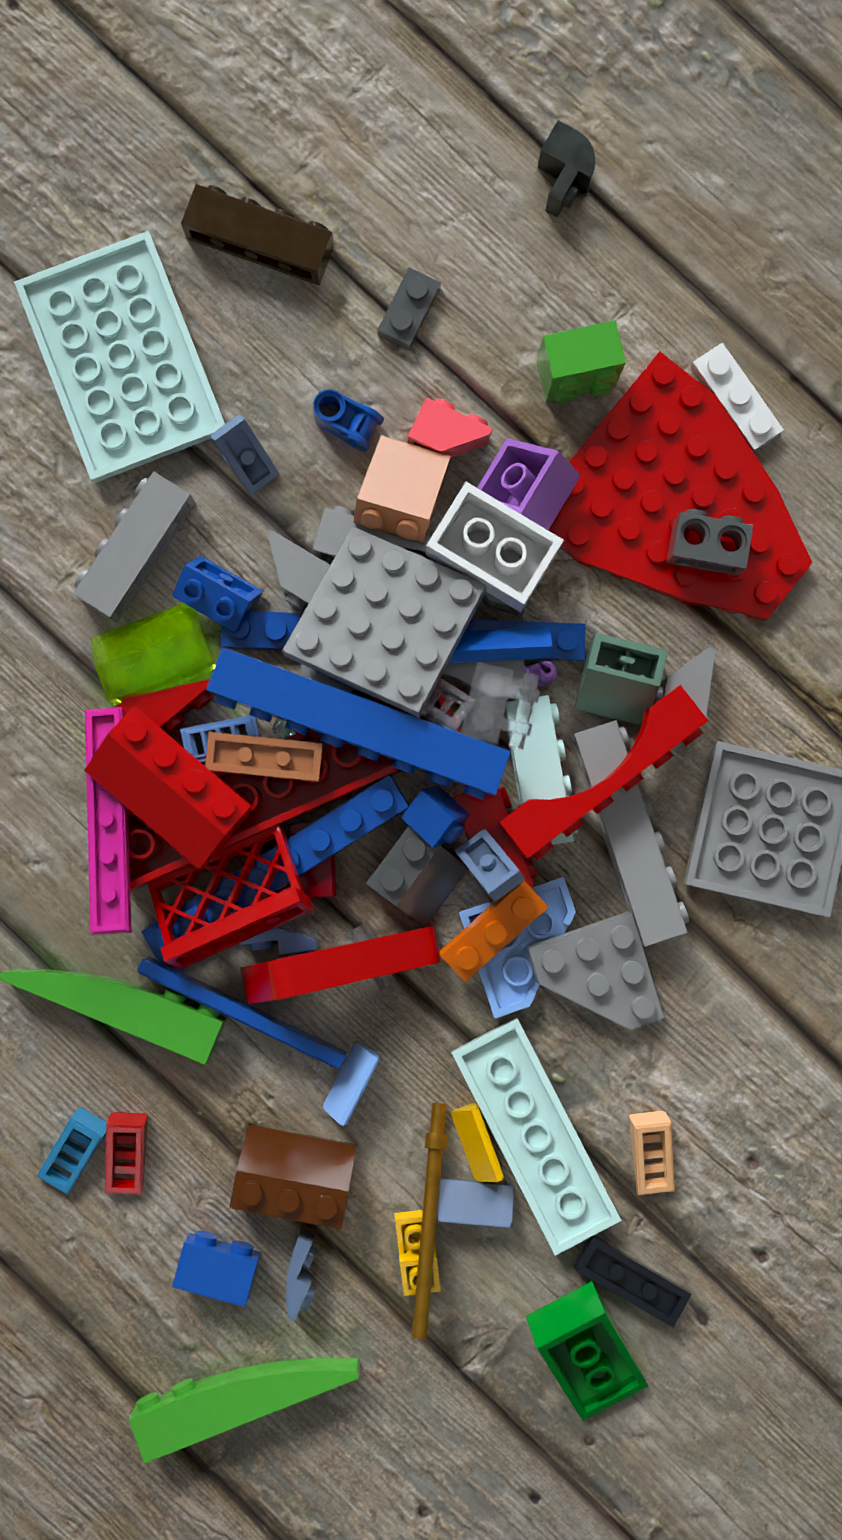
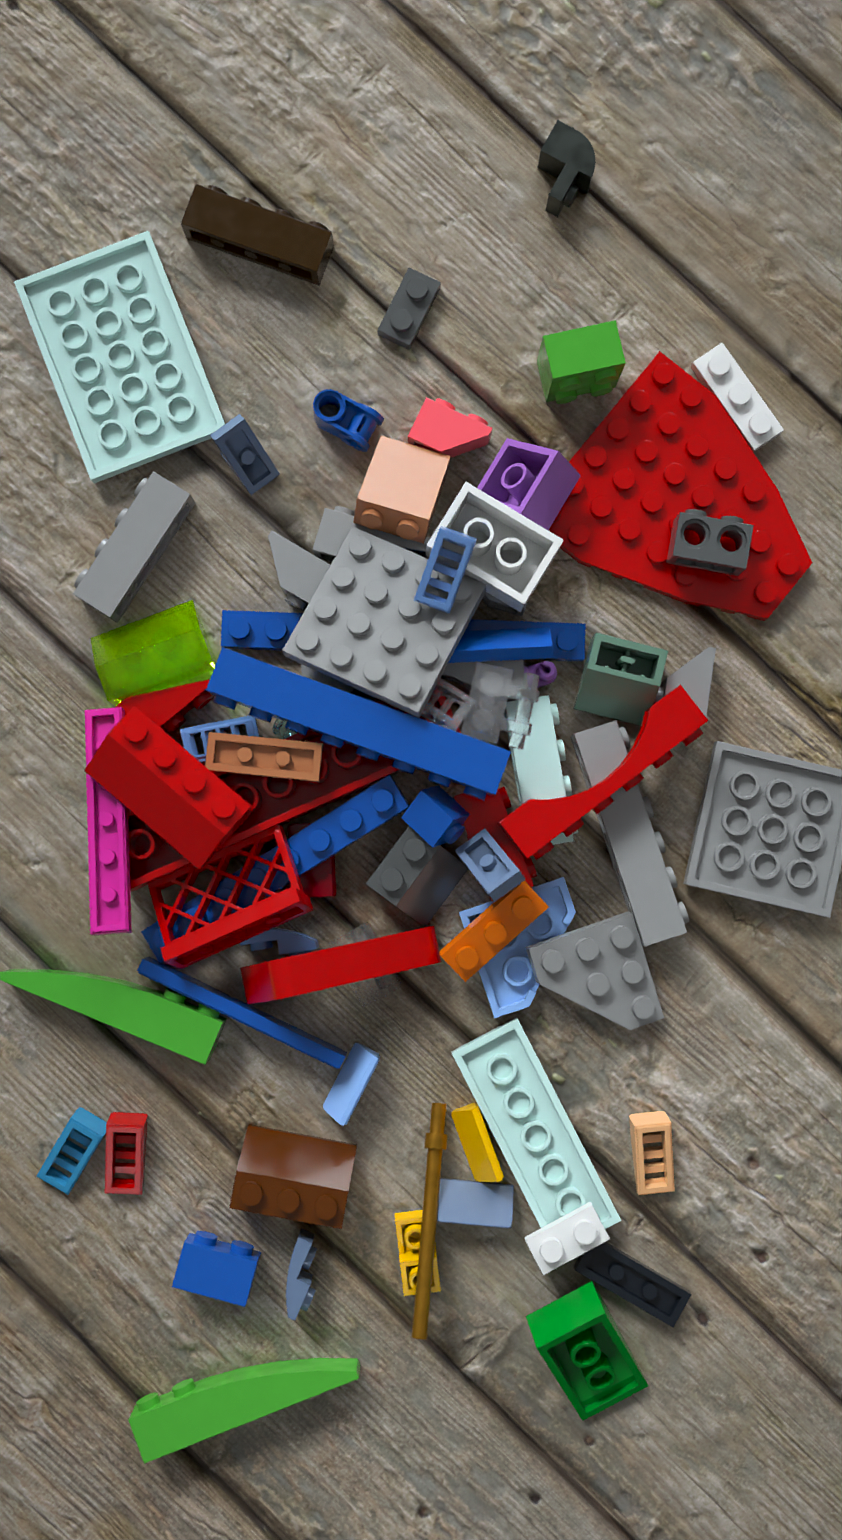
blue bracket [172,556,263,631] -> none
none -> medium blue slope [414,526,477,614]
none -> white plate [524,1202,610,1275]

